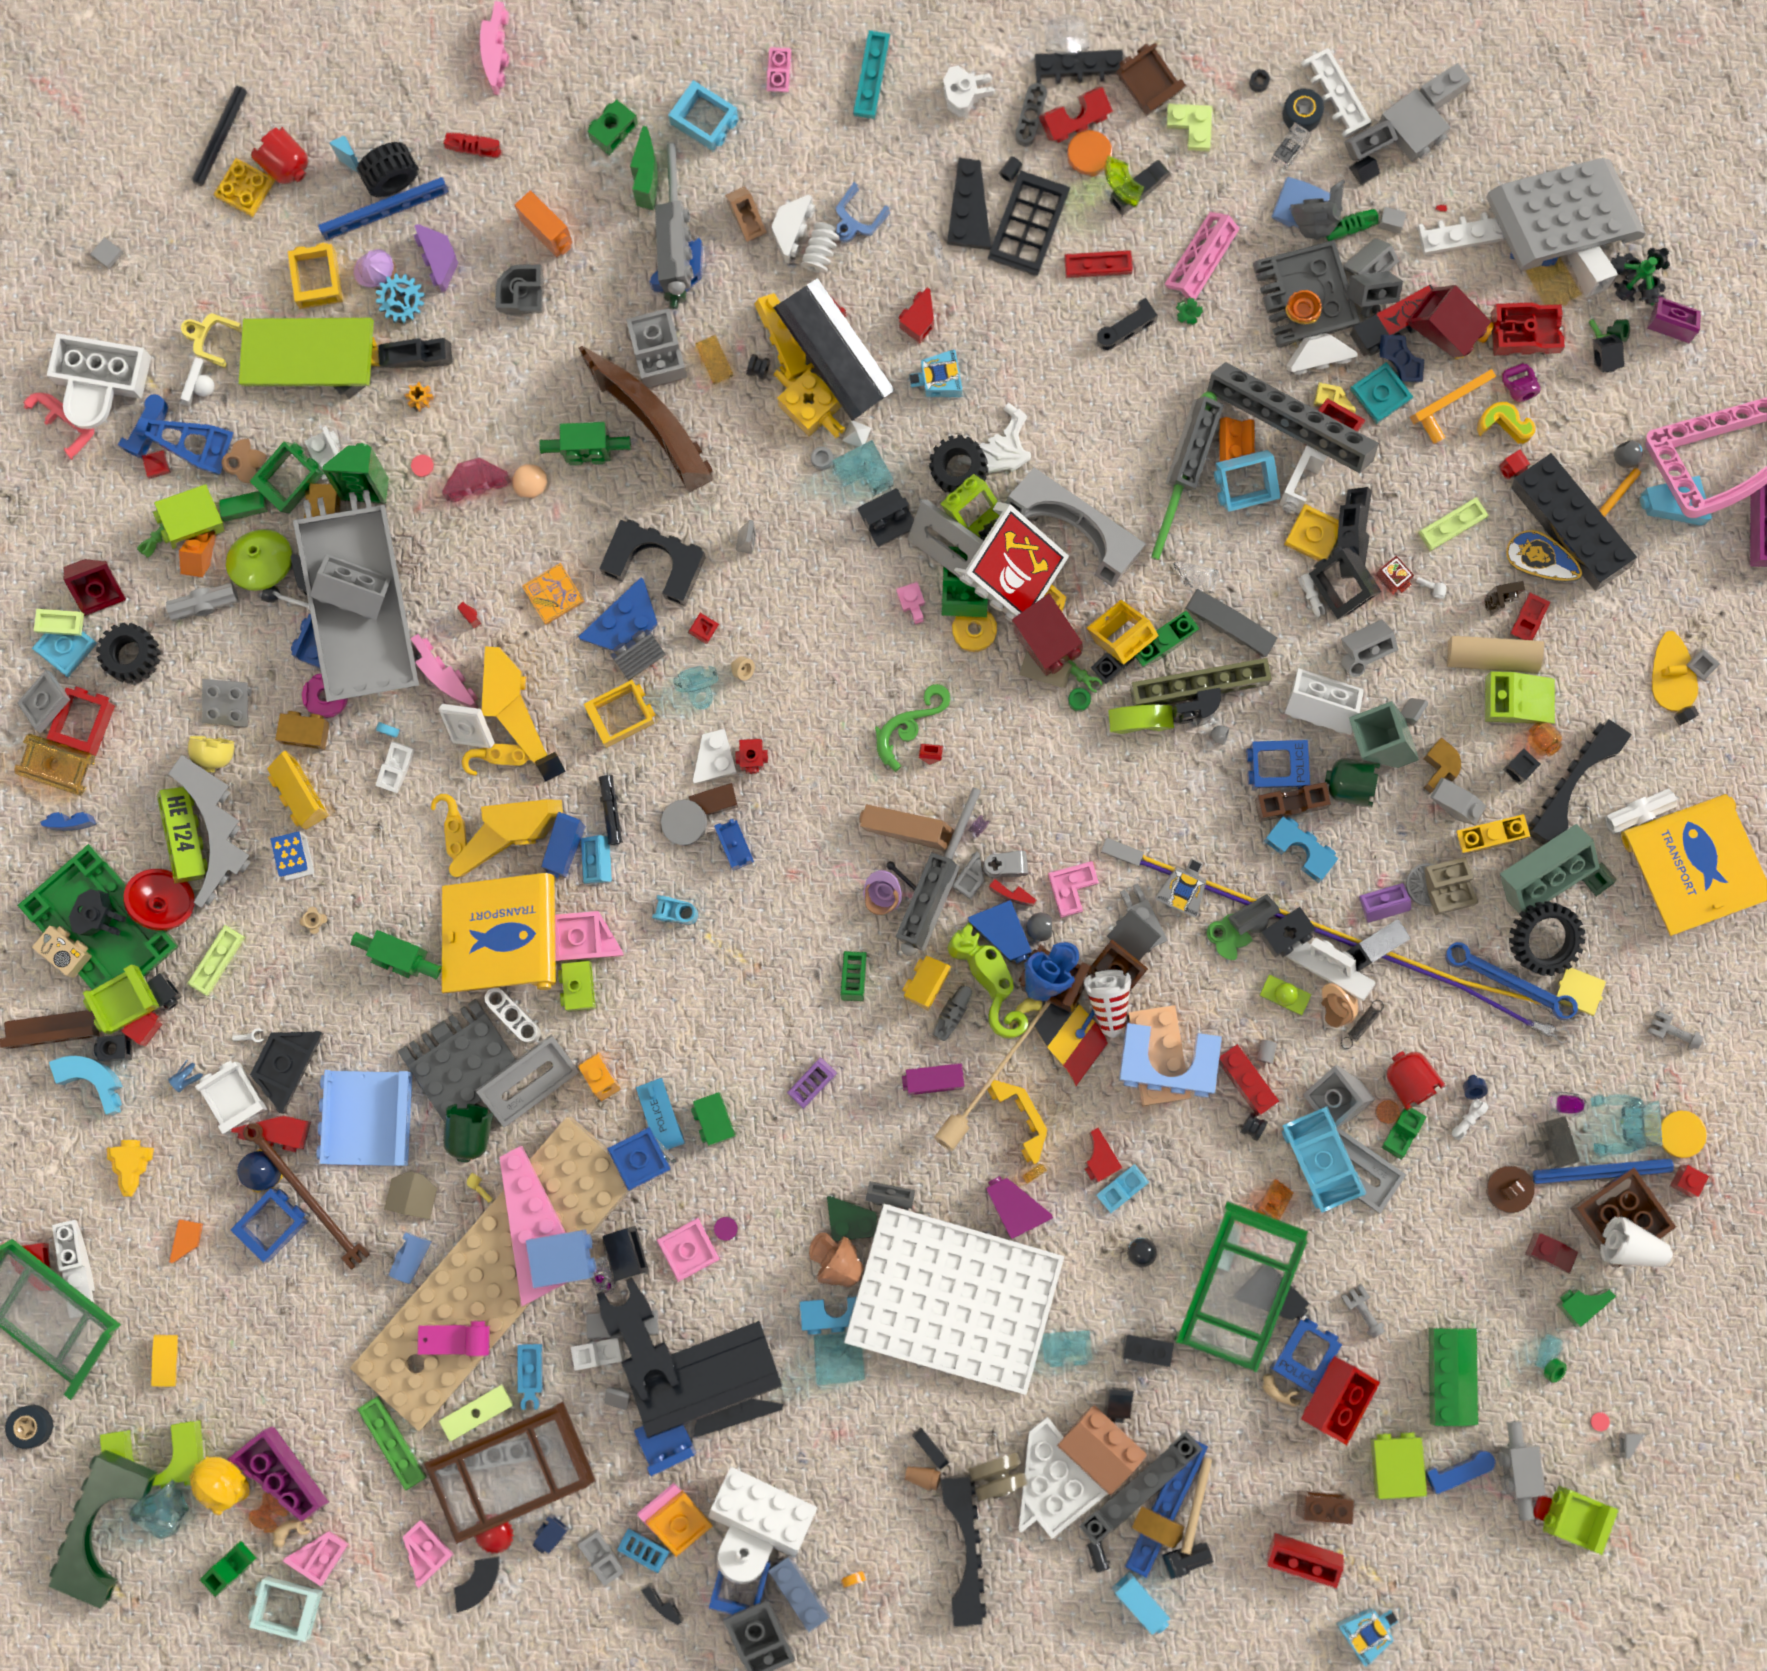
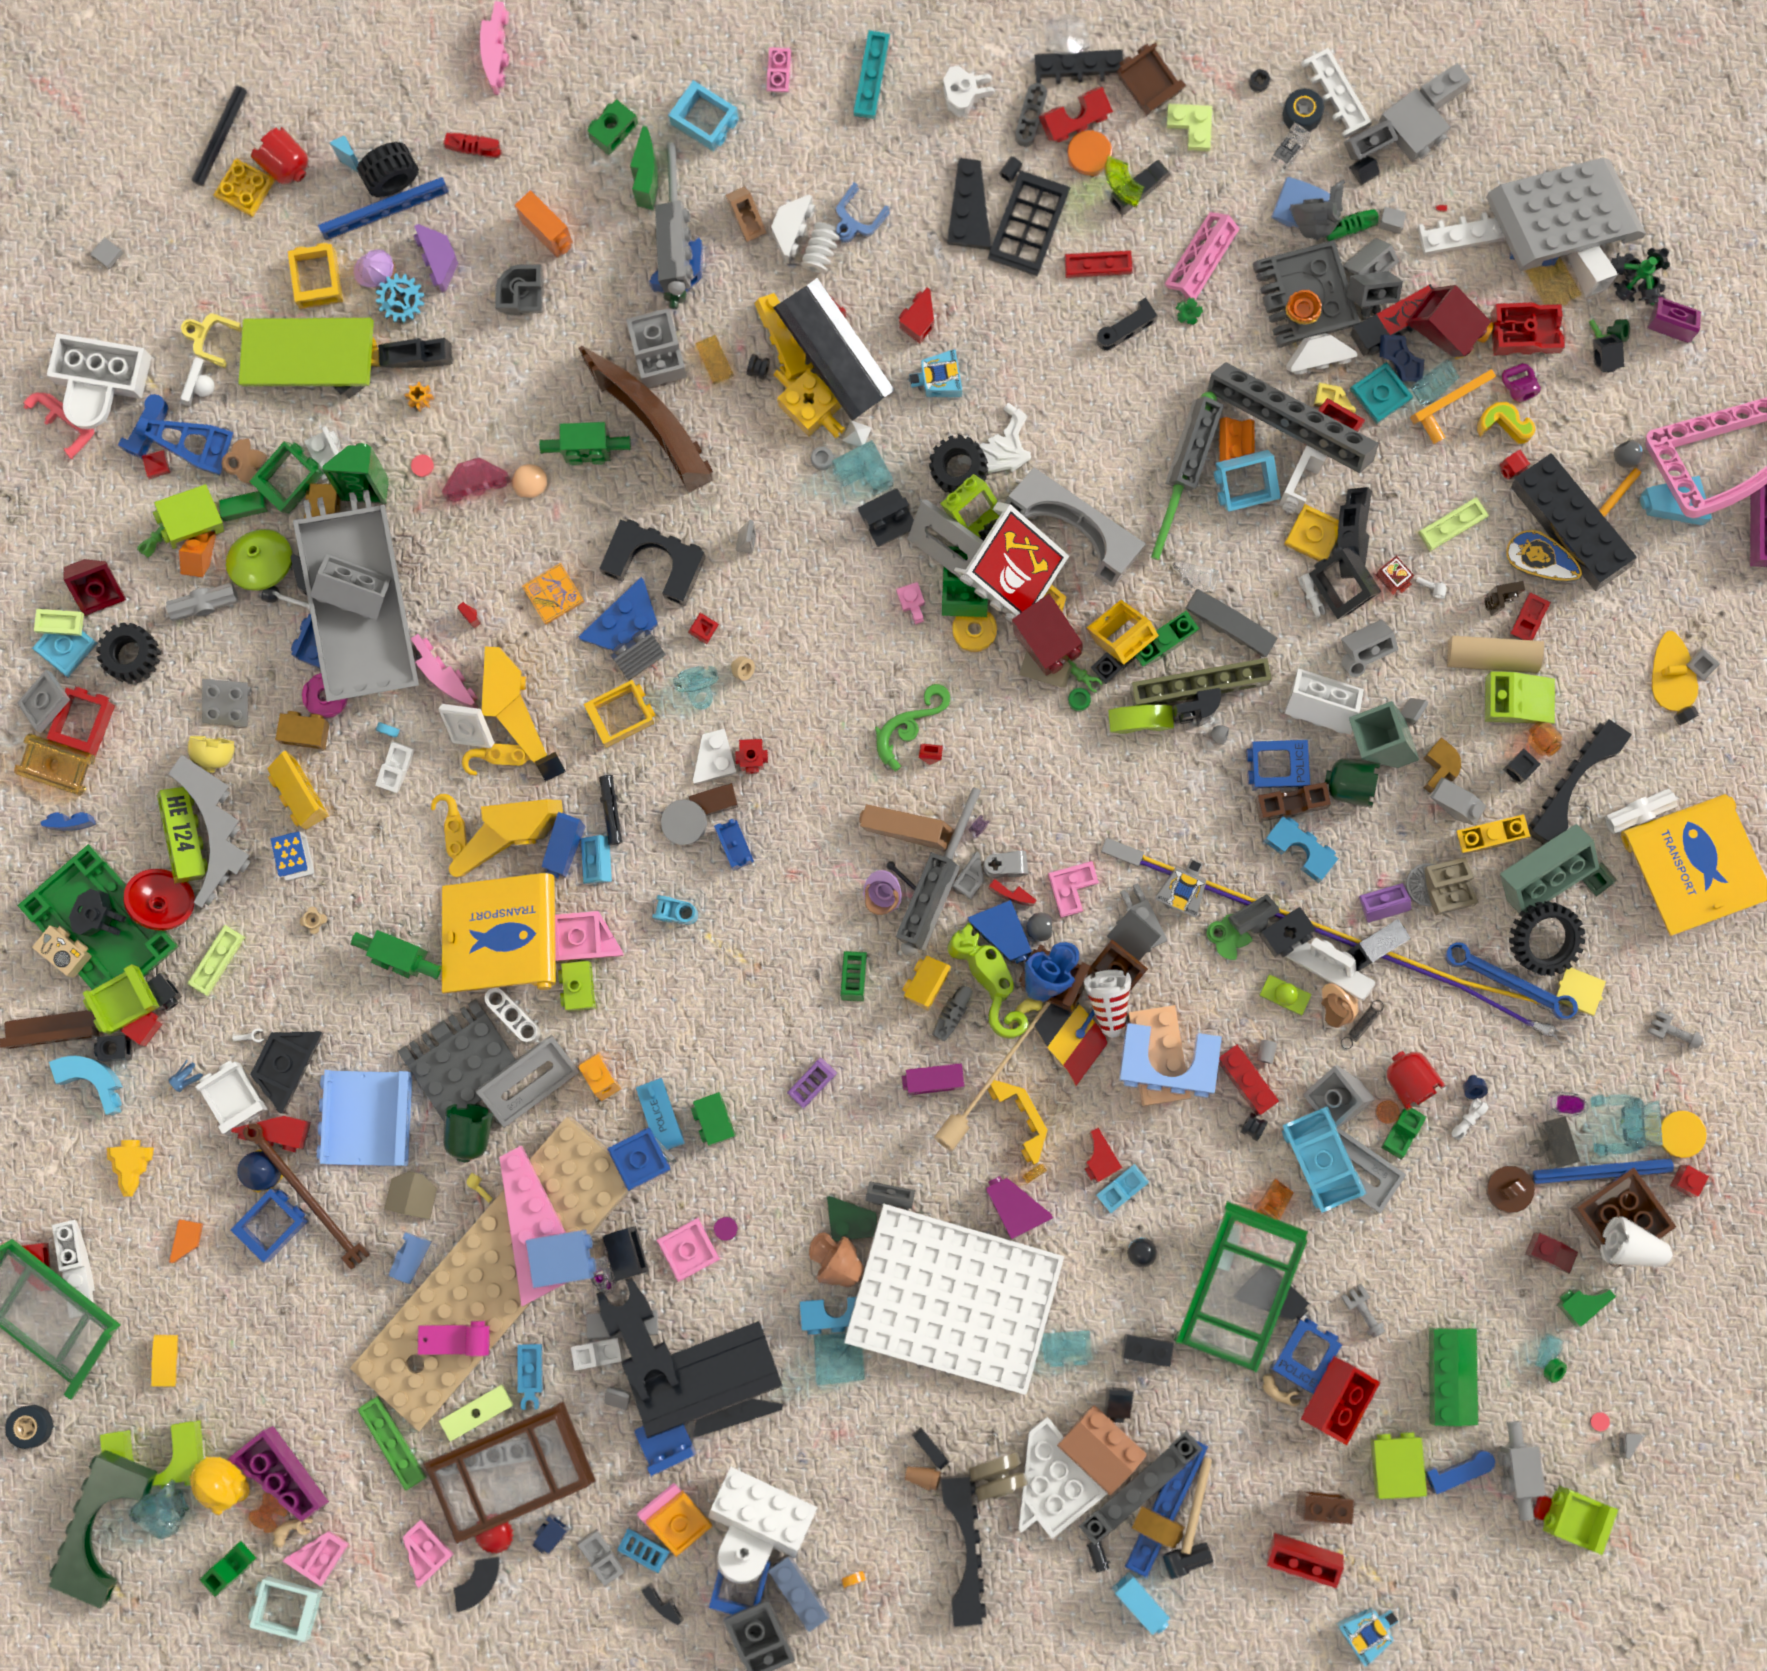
none -> clear light blue slope [1411,359,1459,405]

